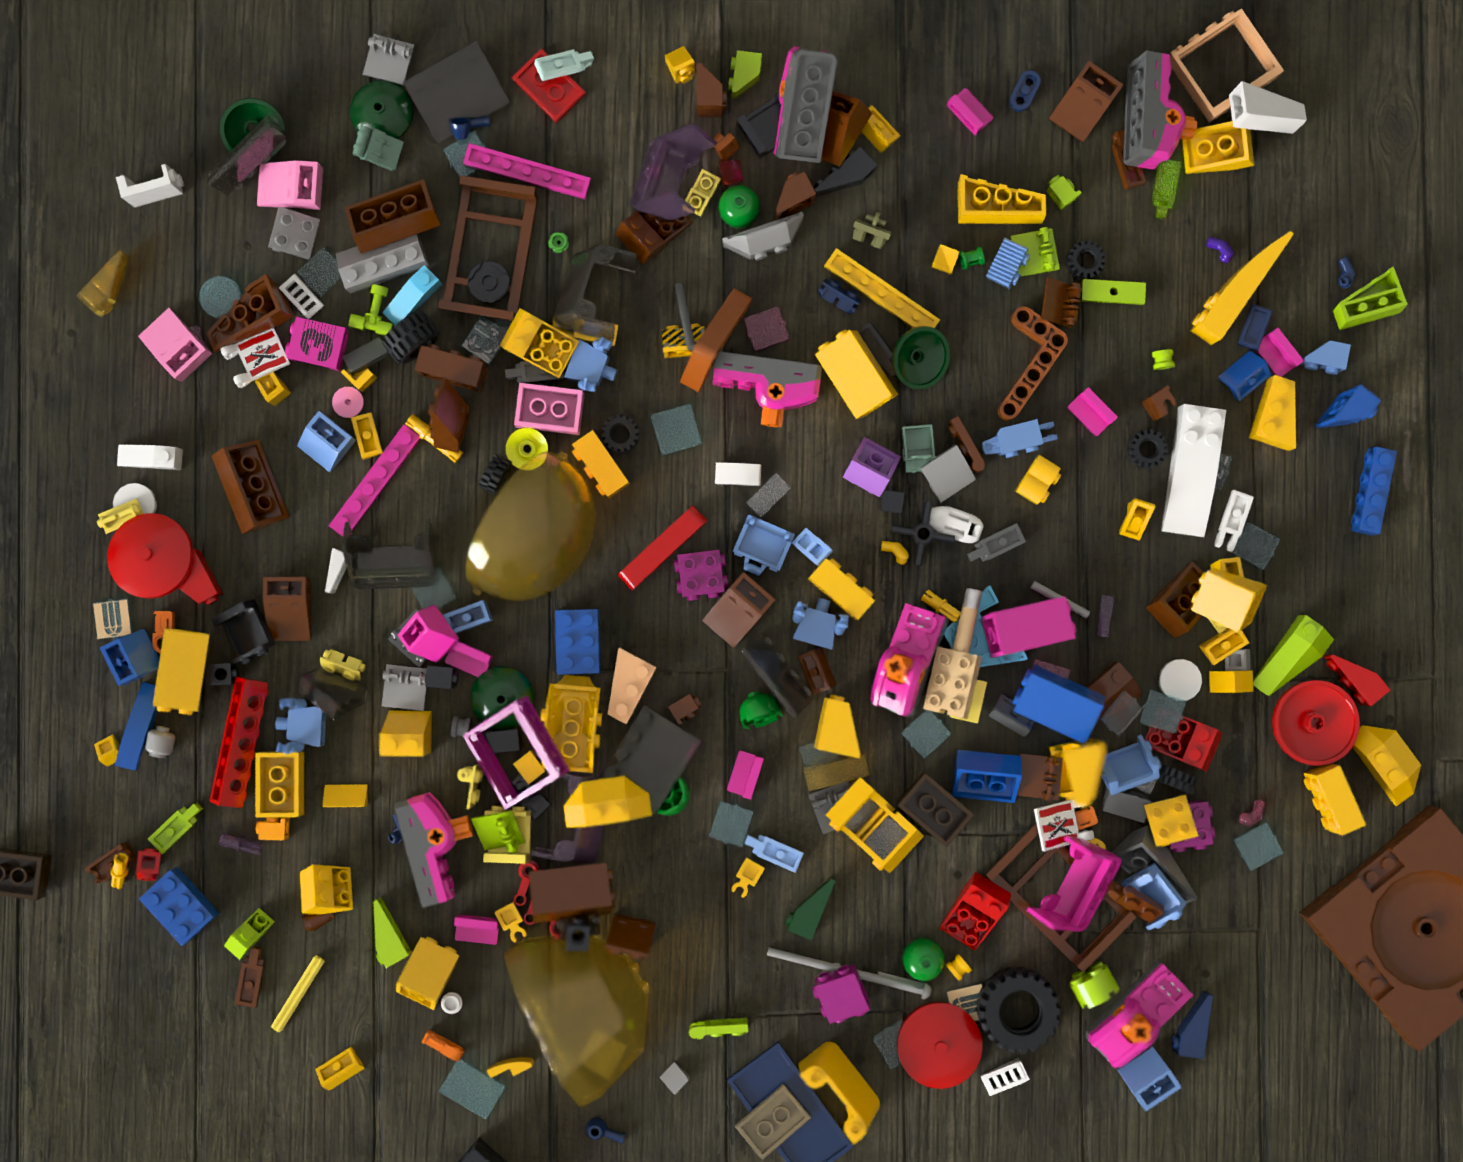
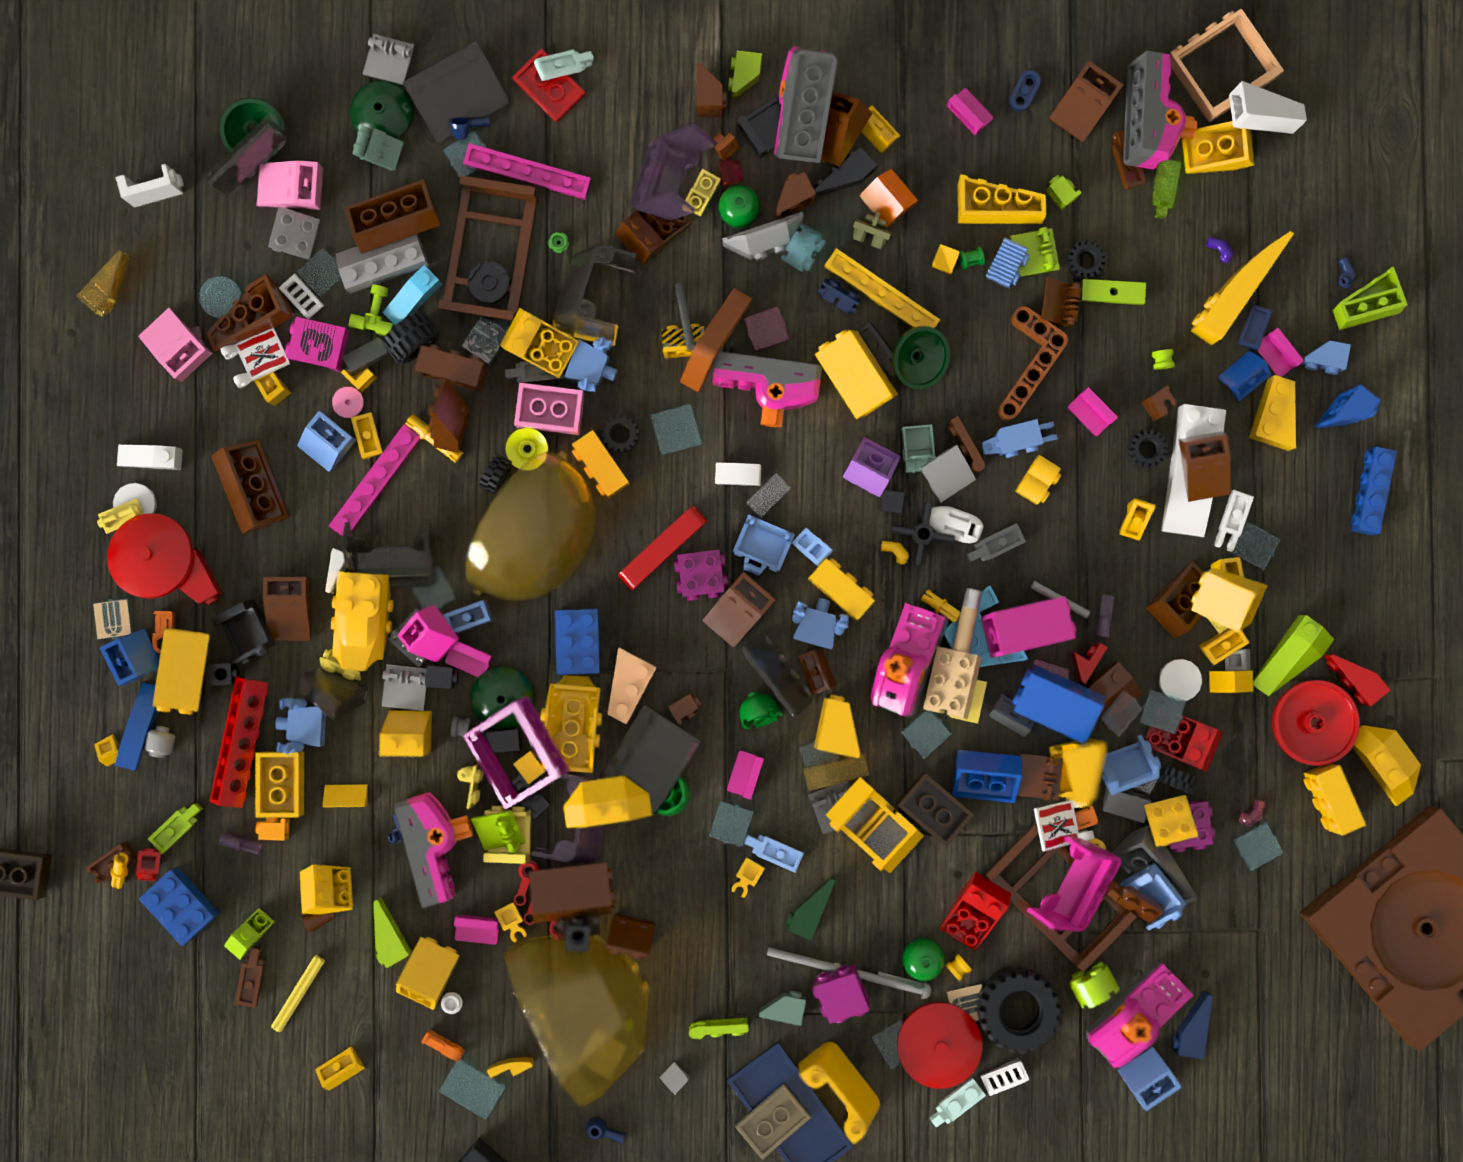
yellow slope [665,46,695,84] -> none
none -> yellow slope [331,571,394,671]
none -> sand green slope [759,990,806,1026]
none -> clear light blue brick [781,223,826,273]
none -> orange slope [859,169,918,228]
none -> light aqua hinge [930,1077,986,1127]
none -> red slope [1071,643,1108,684]
none -> reddish brown slope [1179,432,1231,502]

